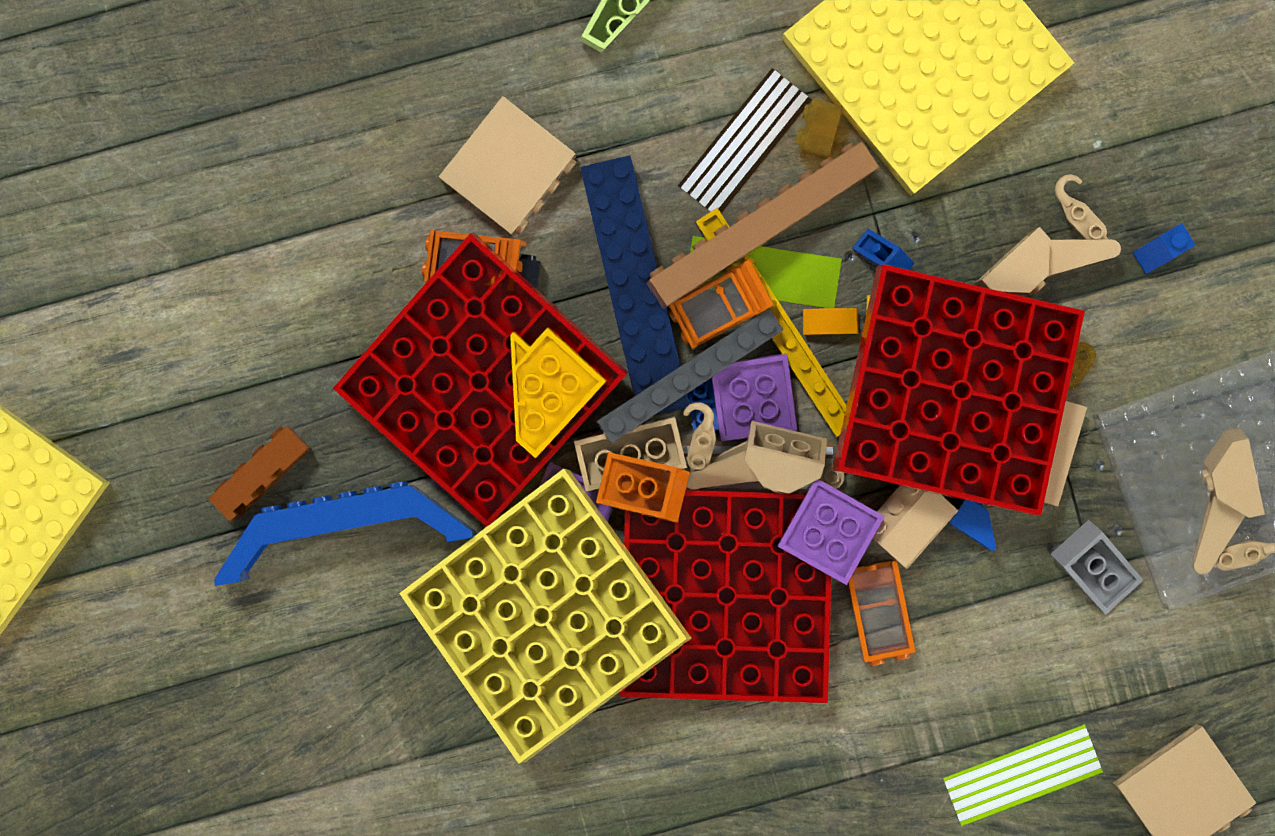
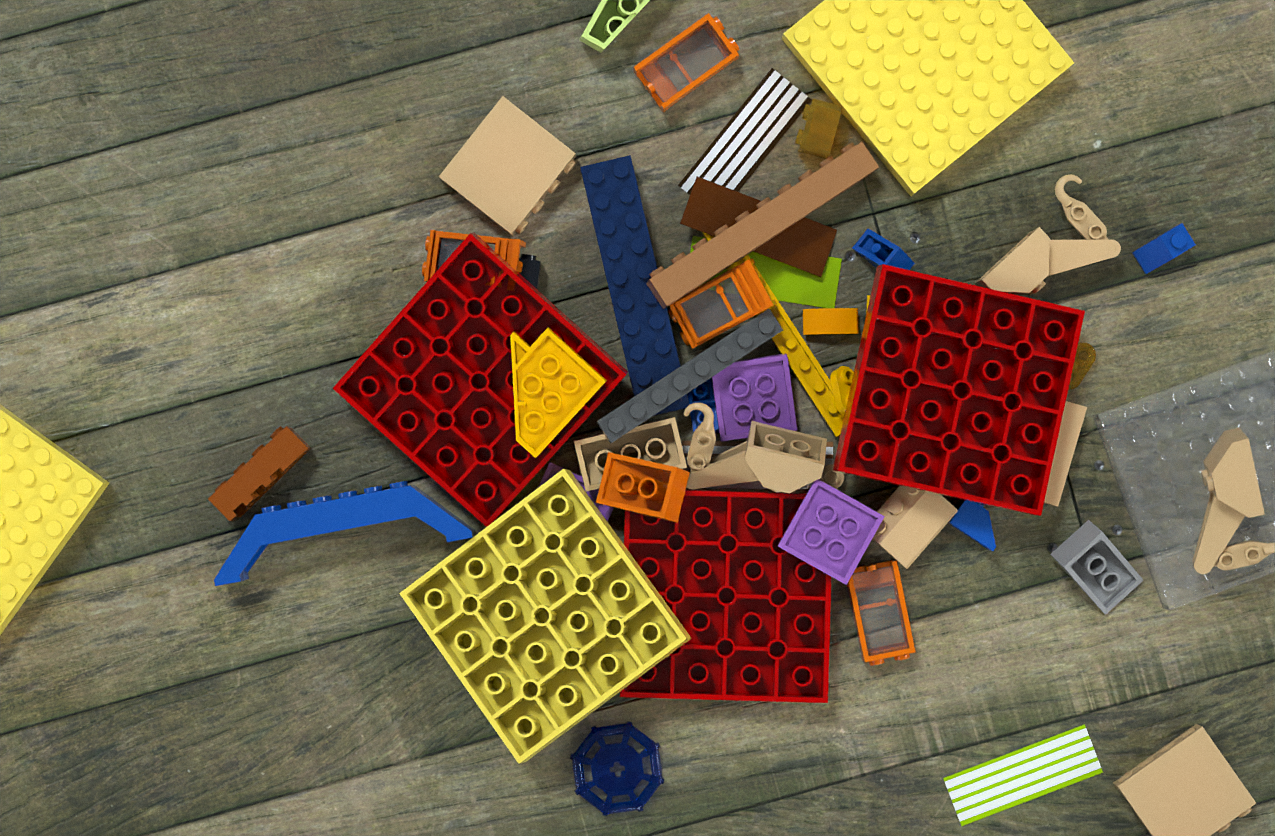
none -> clear blue plate [570,721,665,816]
none -> clear door [633,13,740,112]
none -> reddish brown sticker [680,176,837,277]
none -> yellow plate [830,366,854,416]

